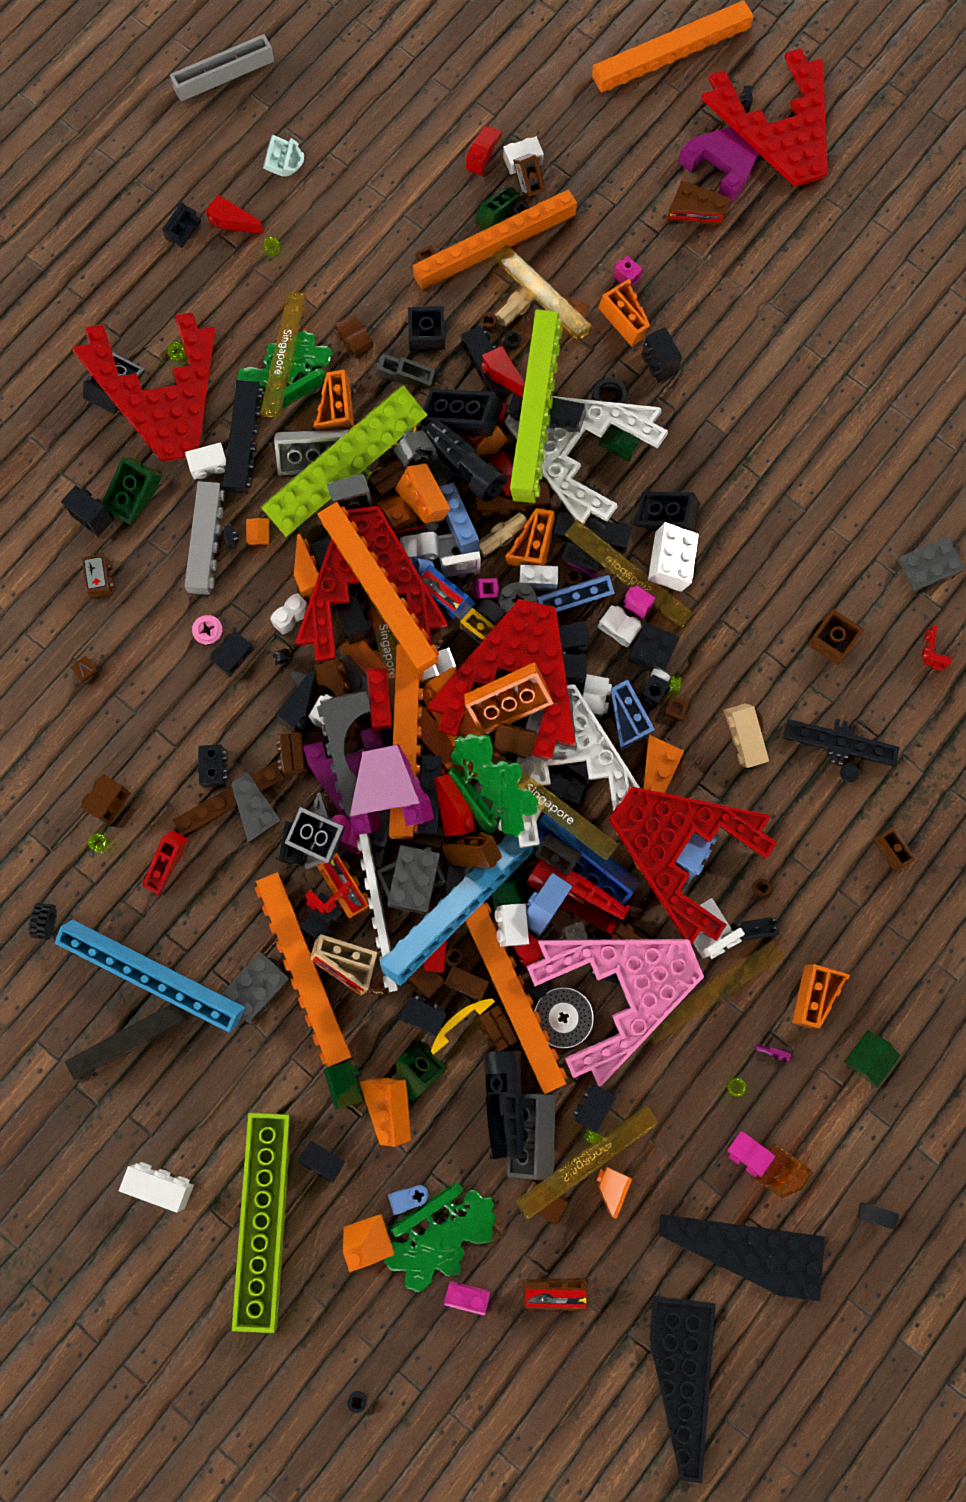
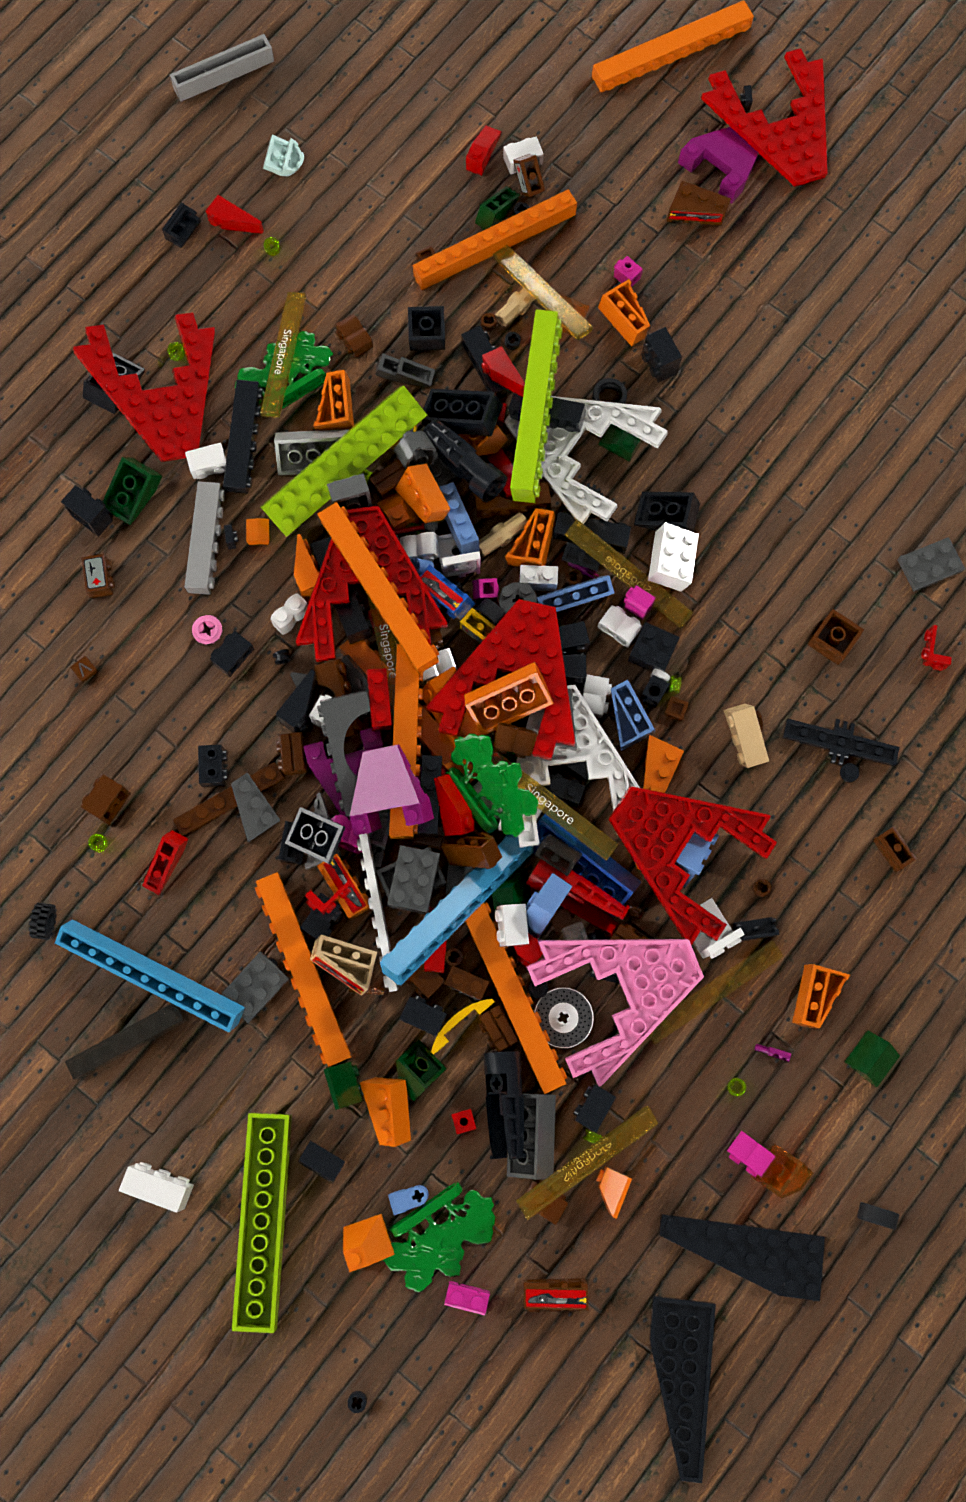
none -> red plate [451,1108,476,1134]

